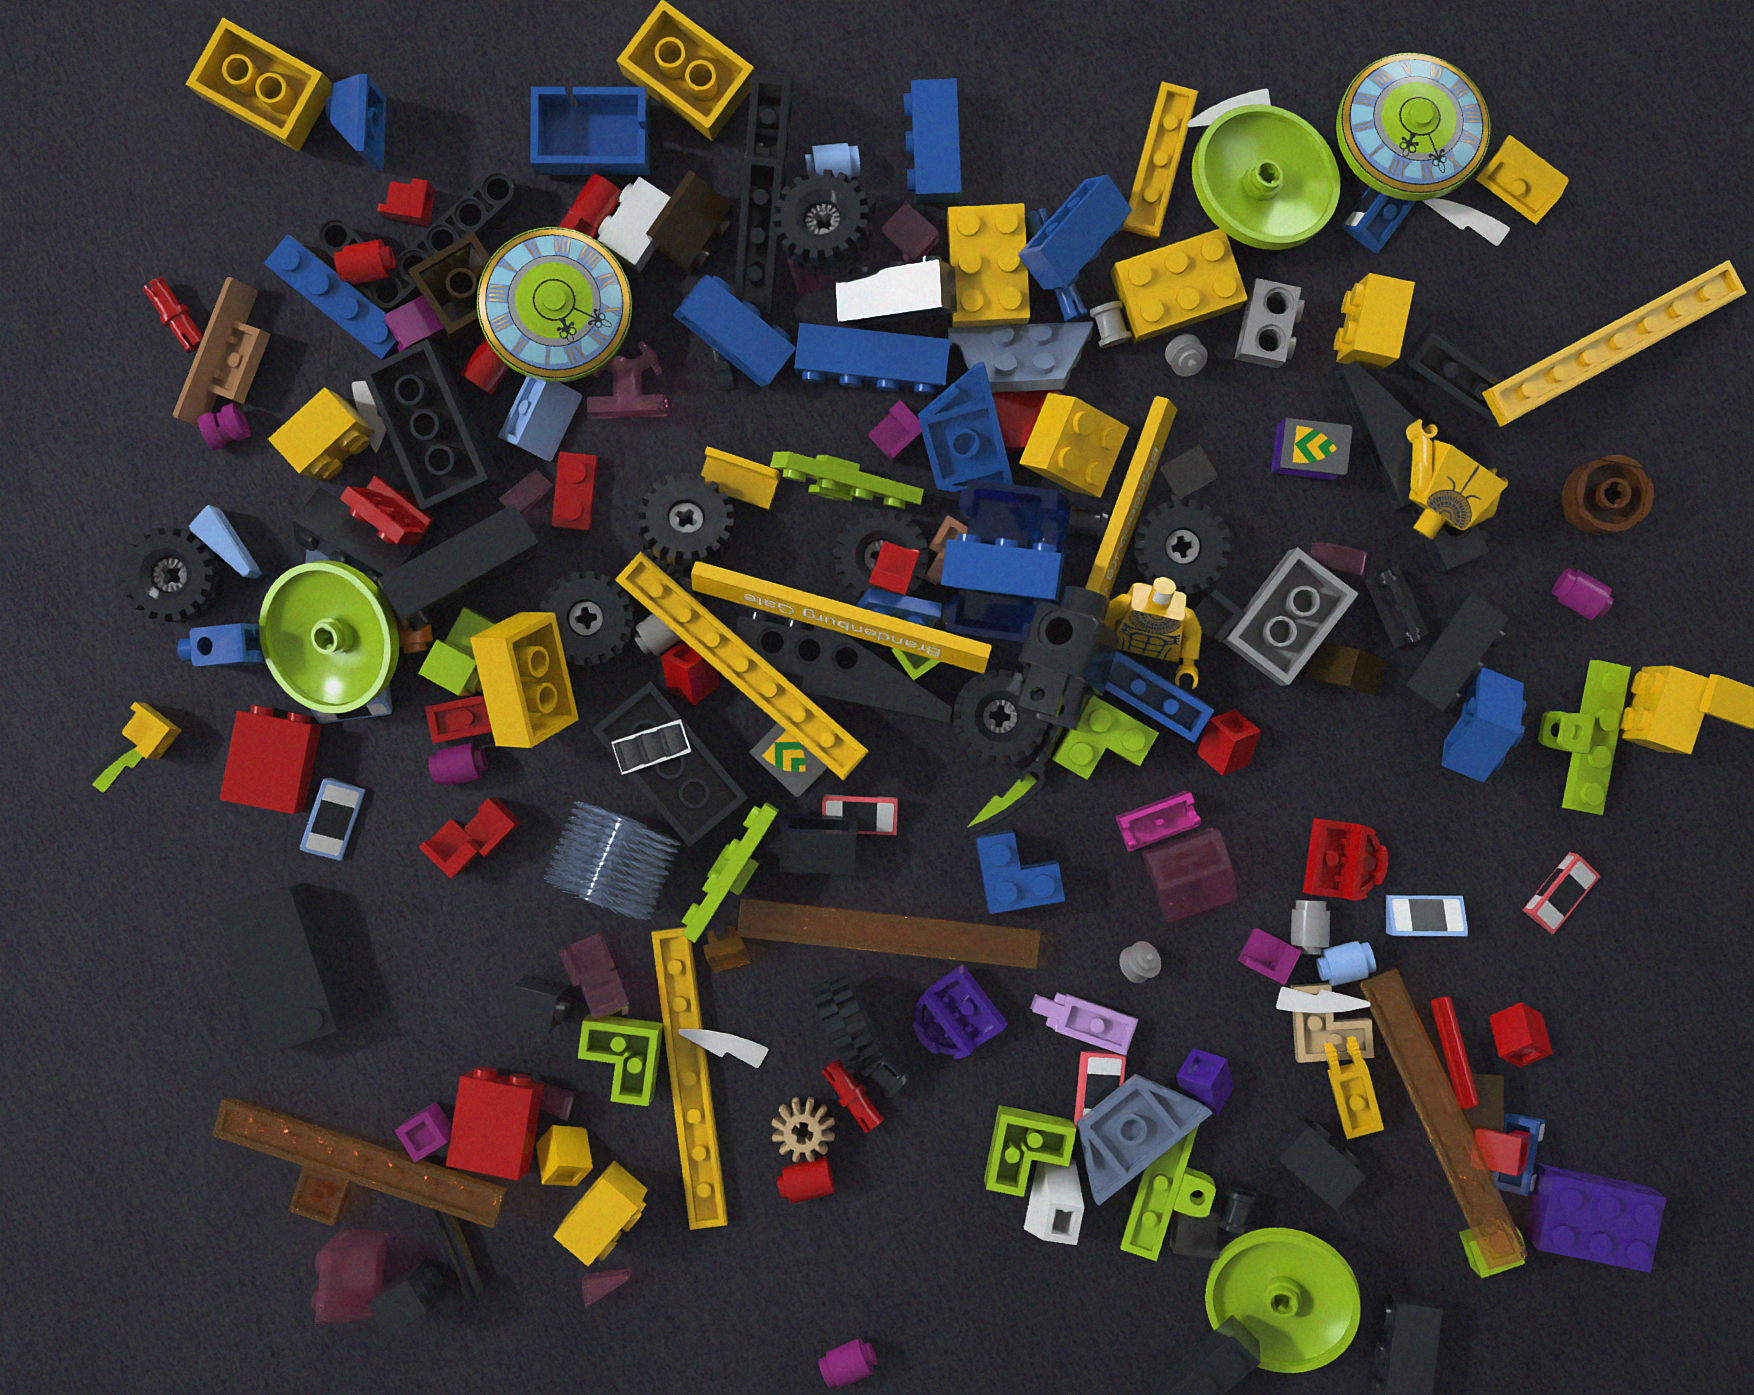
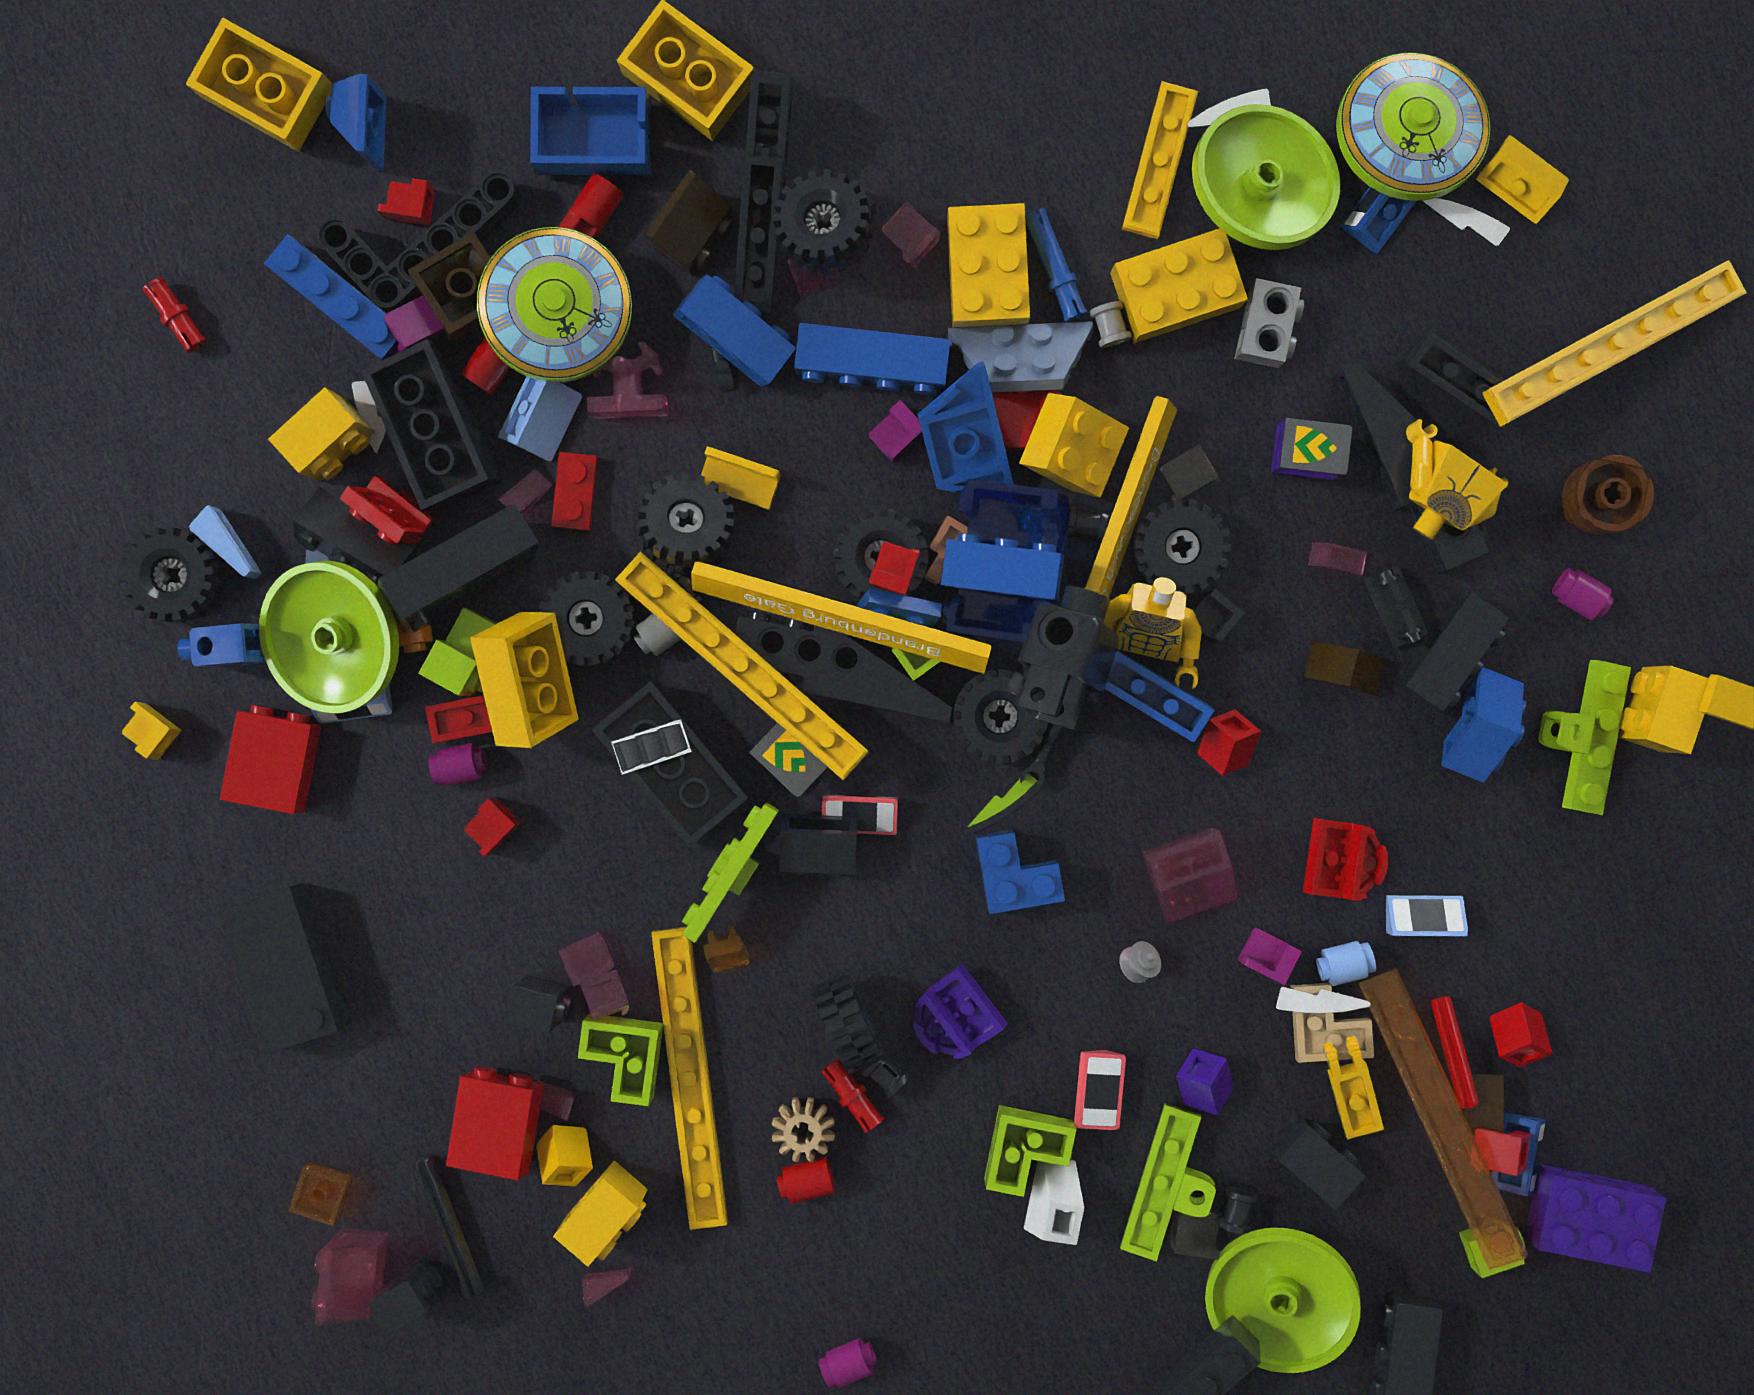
lime sticker [87,741,143,792] -> none
medium nougat bracket [173,277,271,427] -> none
magenta wheel [198,402,251,451] -> none
clear orange plate [212,1097,507,1228] -> none
slope [300,778,366,861] -> none
red brick [334,239,396,284] -> none
magenta panel [394,1101,452,1163] -> none
red panel [419,819,482,879] -> none
sand blue piece [544,801,681,920] -> none
white brick [598,177,671,273] -> none
red panel [661,641,720,705] -> none
white sticker [678,1029,768,1068] -> none
clear orange plate [737,898,1041,969] -> none
lime plate [770,452,924,509] -> none
light blue brick [805,143,860,181] -> none
brick [836,256,957,327] -> none
blue brick [904,78,961,204] -> none
blue brick [1018,174,1132,290] -> none
lavender hinge [1030,993,1138,1055] -> none
lime brick [1051,695,1159,780] -> none
sand blue wing [1077,1074,1212,1206] -> none
dark pink hinge [1115,791,1201,852] -> none
light grey wheel [1165,334,1207,376] -> none
light grey brick [1222,547,1358,686] -> none
light grey brick [1291,900,1330,954] -> none
yellow brick [1334,273,1415,371] -> none
slope [1522,852,1600,934] -> none

